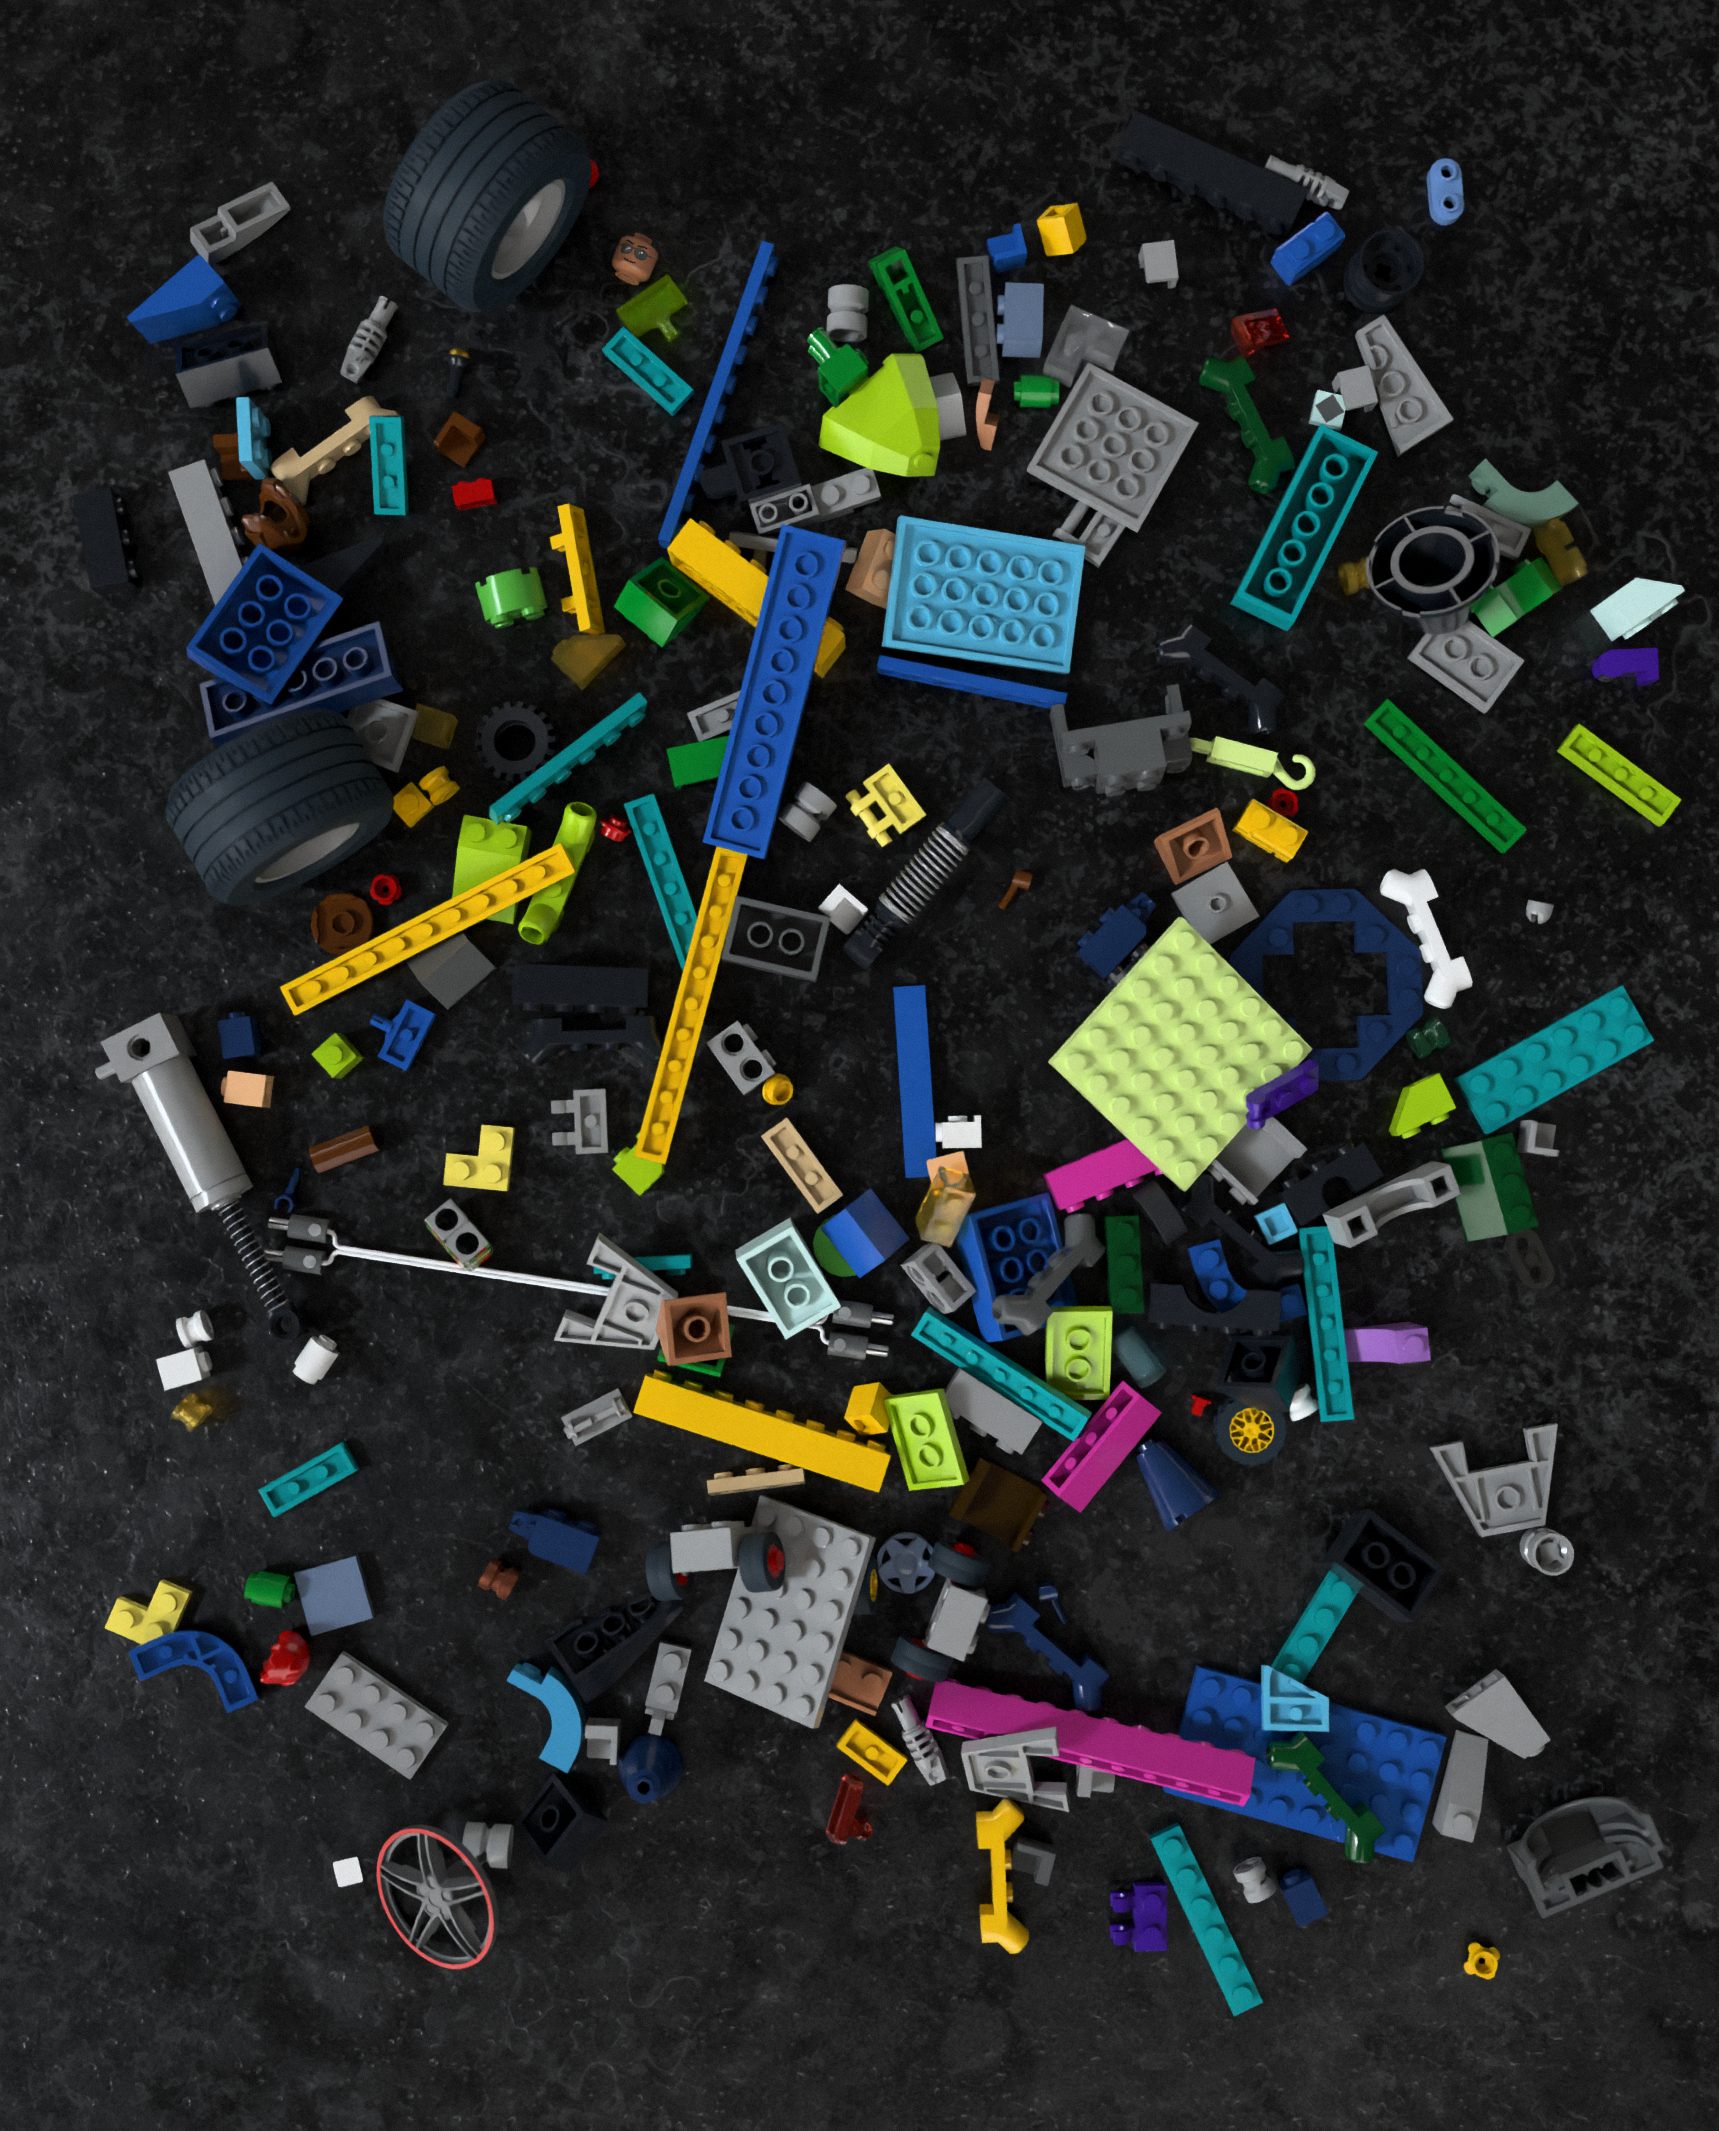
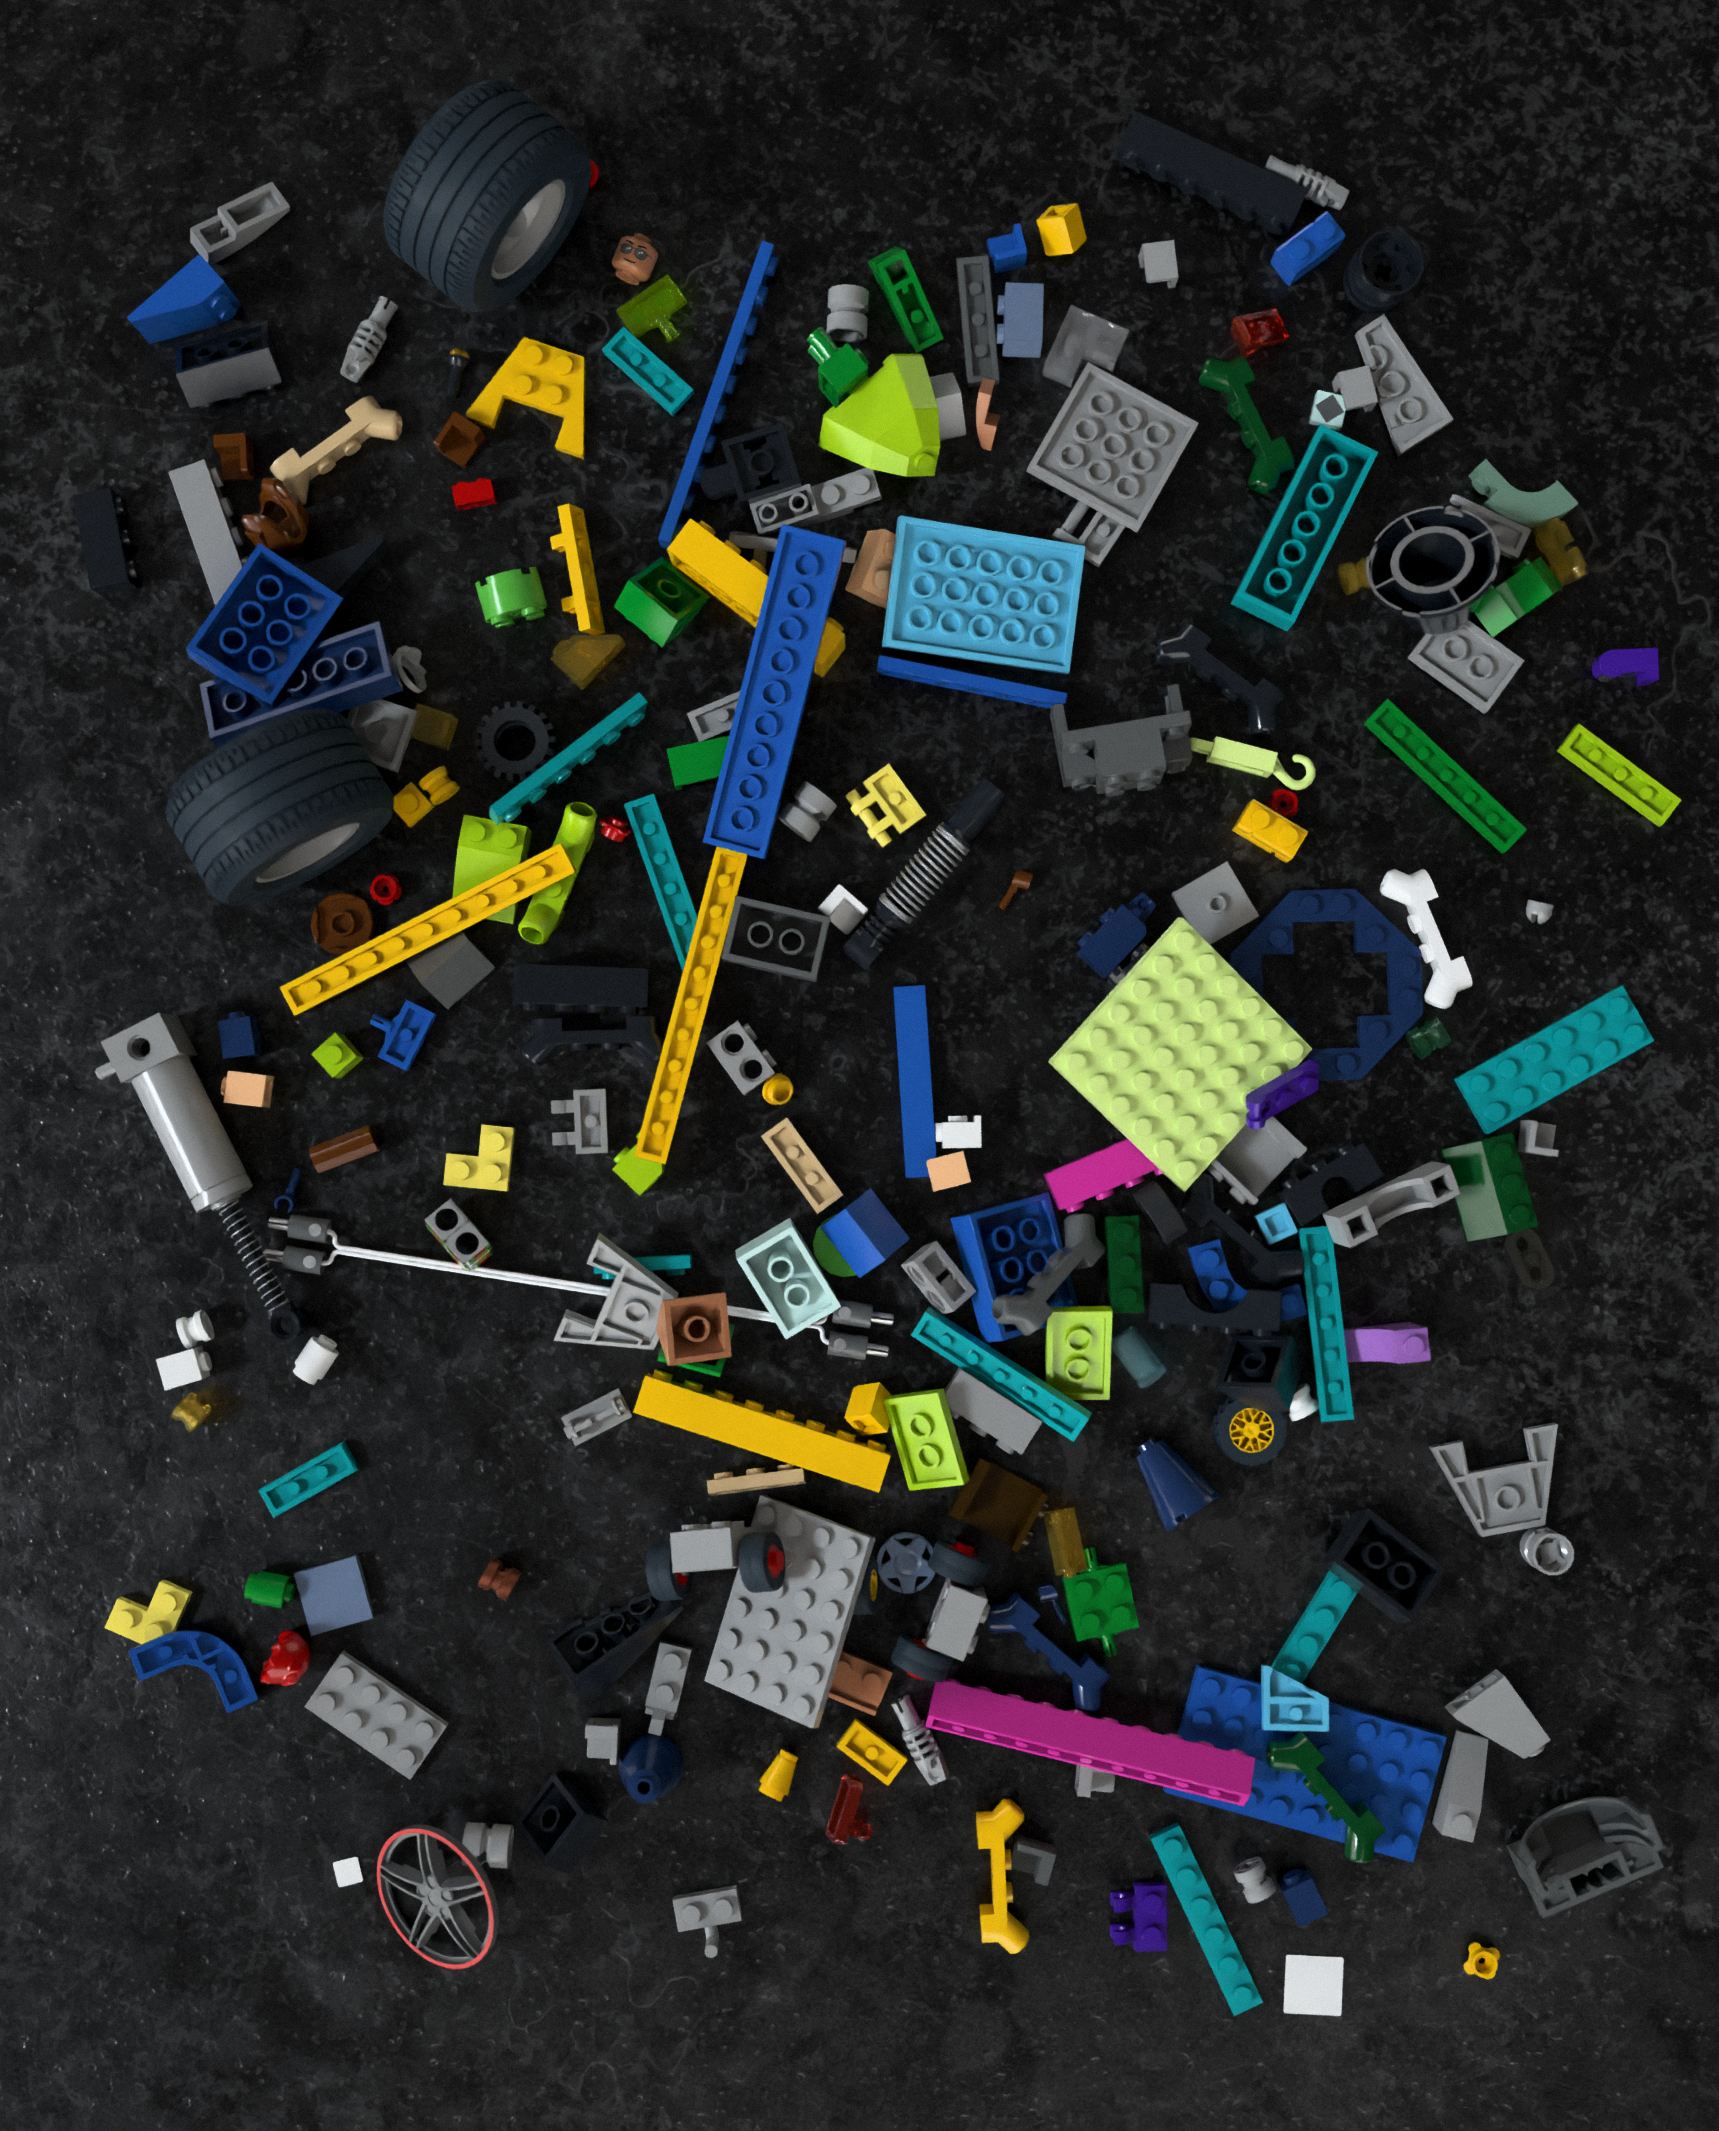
medium azure plate [236,397,272,480] -> none
teal plate [369,415,409,515] -> none
dark azure arch [507,1662,585,1773] -> none
dark blue hinge [509,1508,603,1575] -> none
clear yellow brick [915,1166,976,1247] -> none
light grey wing [961,1727,1070,1812] -> none
green brick [1013,375,1059,408] -> none
dark pink brick [1041,1381,1162,1513] -> none
nougat slope [1153,808,1232,885] -> none
red piece [1191,1393,1211,1416] -> none
lime slope [1389,1073,1456,1139] -> none
medium blue plate [1427,158,1464,225] -> none
light aqua slope [1590,578,1685,641] -> none
none -> light grey piece [392,646,427,693]
none -> yellow wing [465,337,585,459]
none -> light grey plate [673,1885,742,1958]
none -> yellow cone [759,1749,798,1802]
none -> clear yellow hinge [1043,1507,1087,1578]
none -> green plate [1061,1546,1139,1657]
none -> white sticker [1283,1955,1344,2016]

